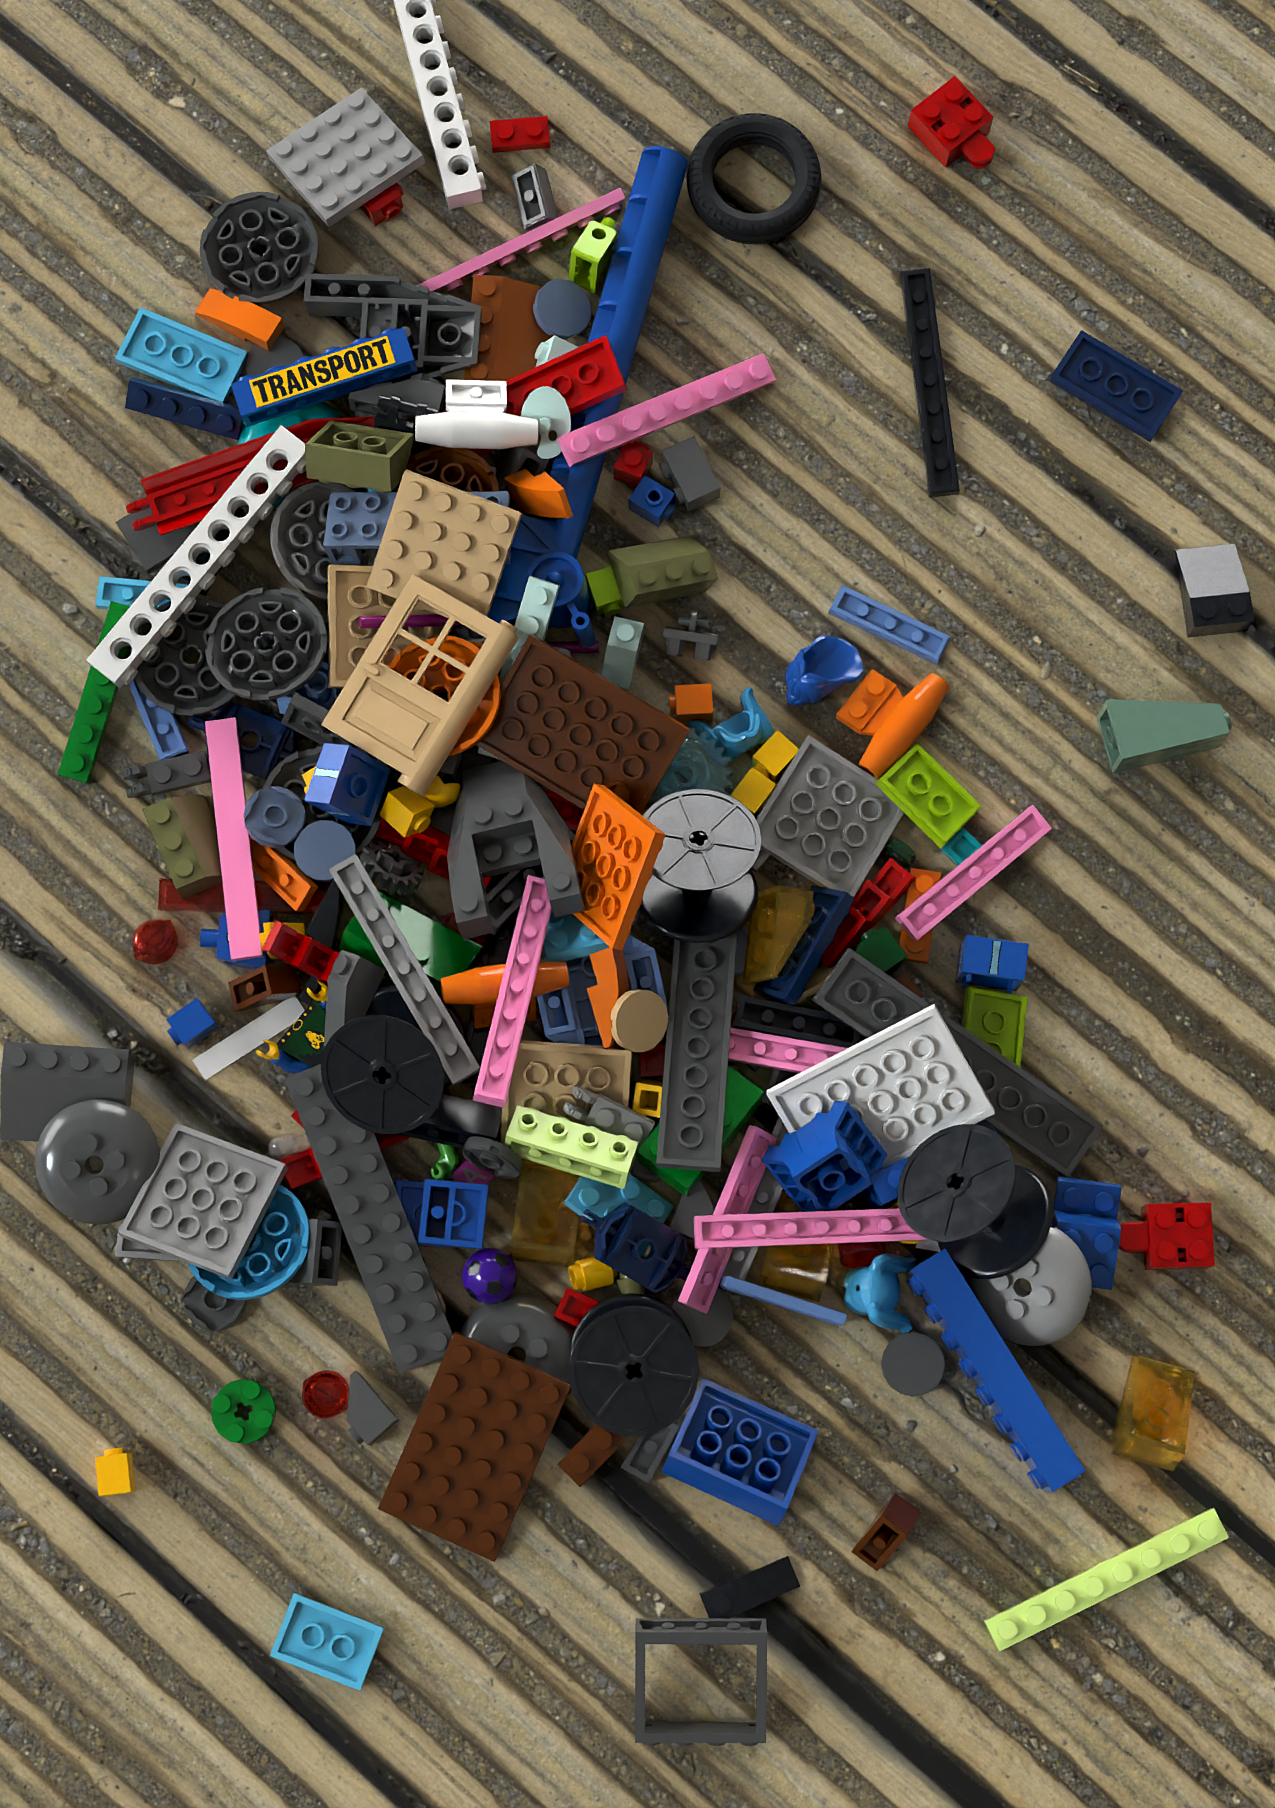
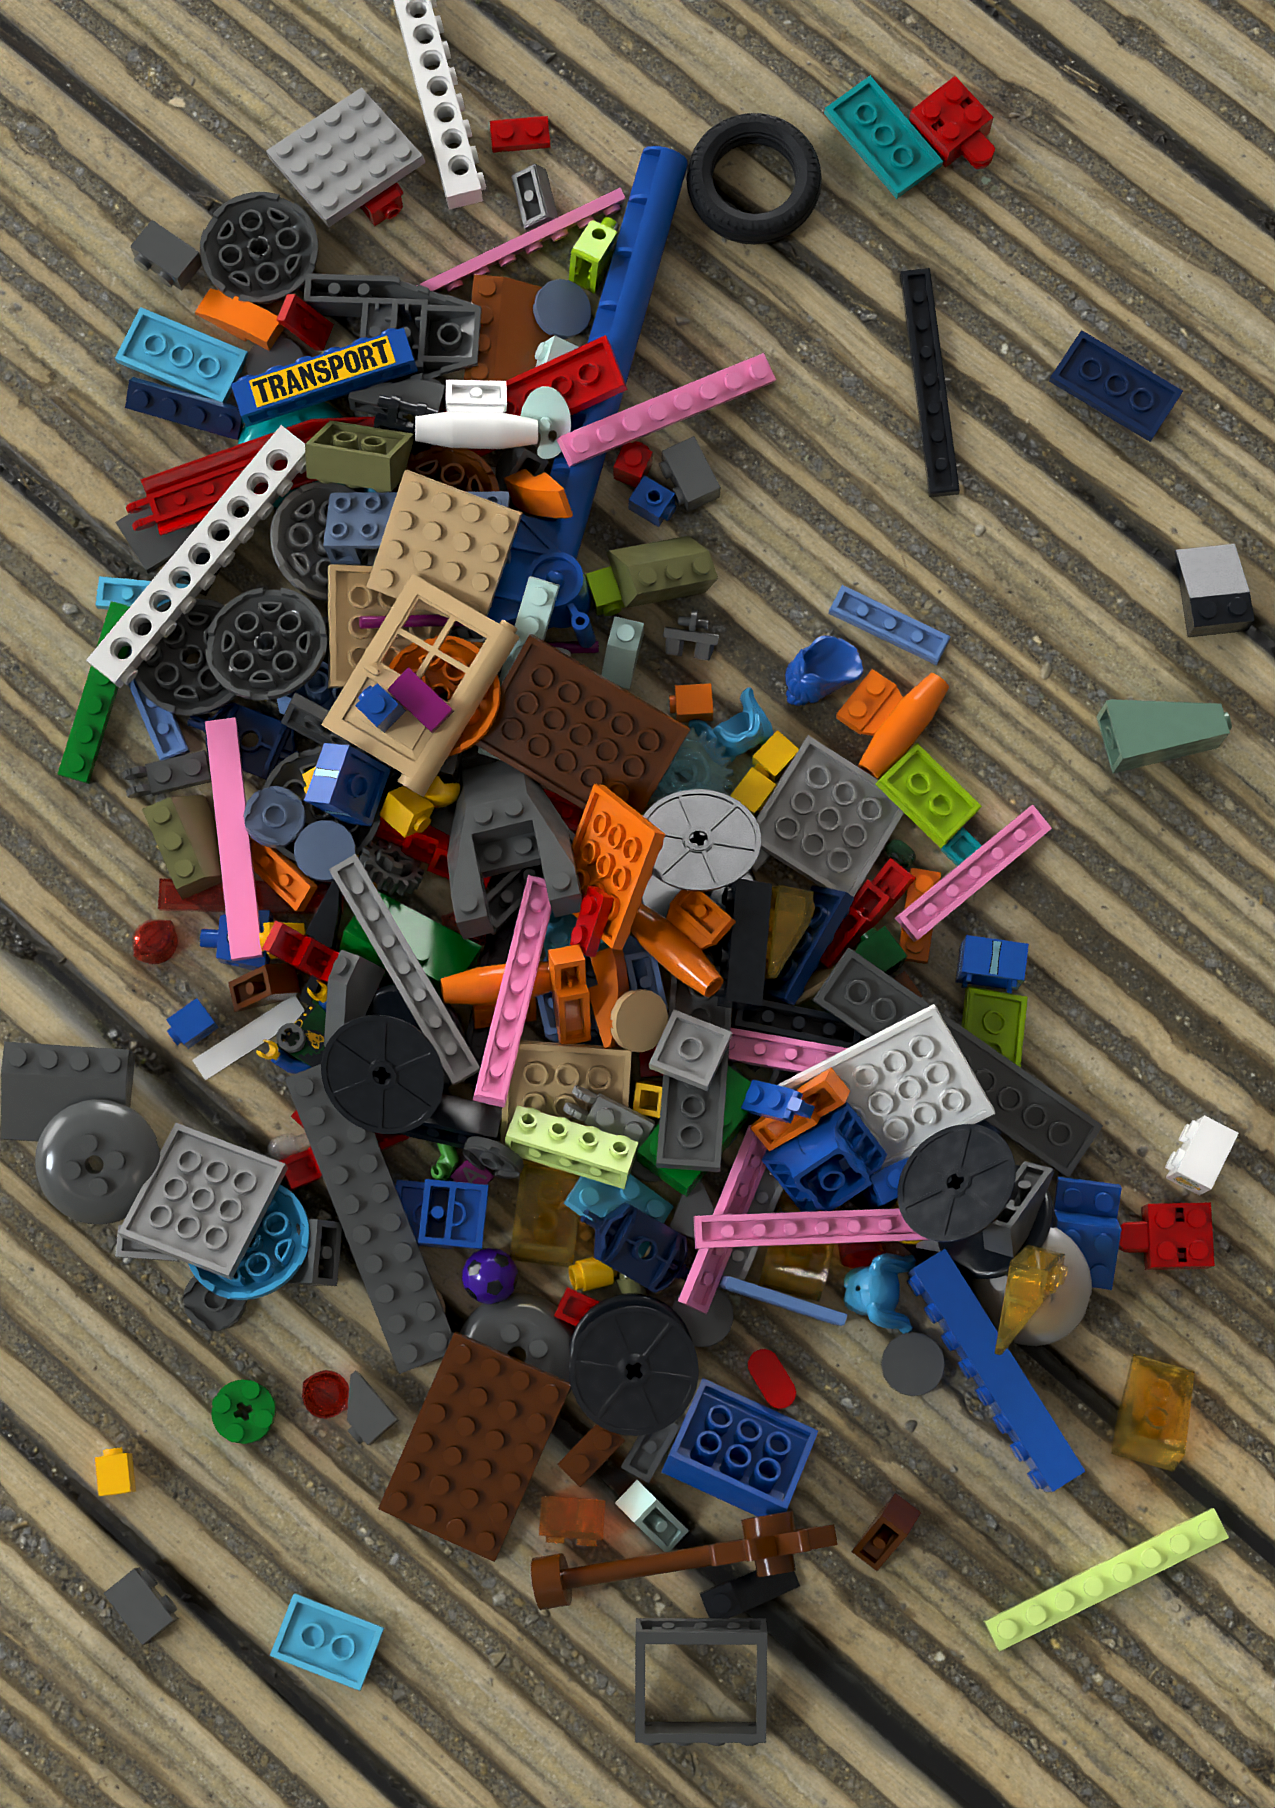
none -> dark grey brick [103,1567,179,1645]
none -> dark grey brick [130,220,202,291]
none -> red plate [276,294,334,351]
none -> dark grey bush [276,1023,306,1053]
none -> blue brick [355,683,406,733]
none -> magenta tile [387,667,454,733]
none -> reddish brown piece [531,1511,838,1610]
none -> clear orange brick [539,1496,606,1546]
none -> orange slope [548,944,591,1044]
none -> red plate [570,886,614,957]
none -> light aqua slope [615,1480,689,1552]
none -> orange plate [631,890,736,997]
none -> light grey plate [649,1010,732,1091]
none -> black brick [714,879,772,1012]
none -> blue hinge [741,1080,815,1124]
none -> red tile [747,1349,796,1409]
none -> orange slope [750,1067,850,1152]
none -> teal plate [824,75,943,199]
none -> dark grey slope [982,1161,1054,1258]
none -> clear yellow slope [995,1245,1068,1355]
none -> white brick [1165,1115,1239,1196]

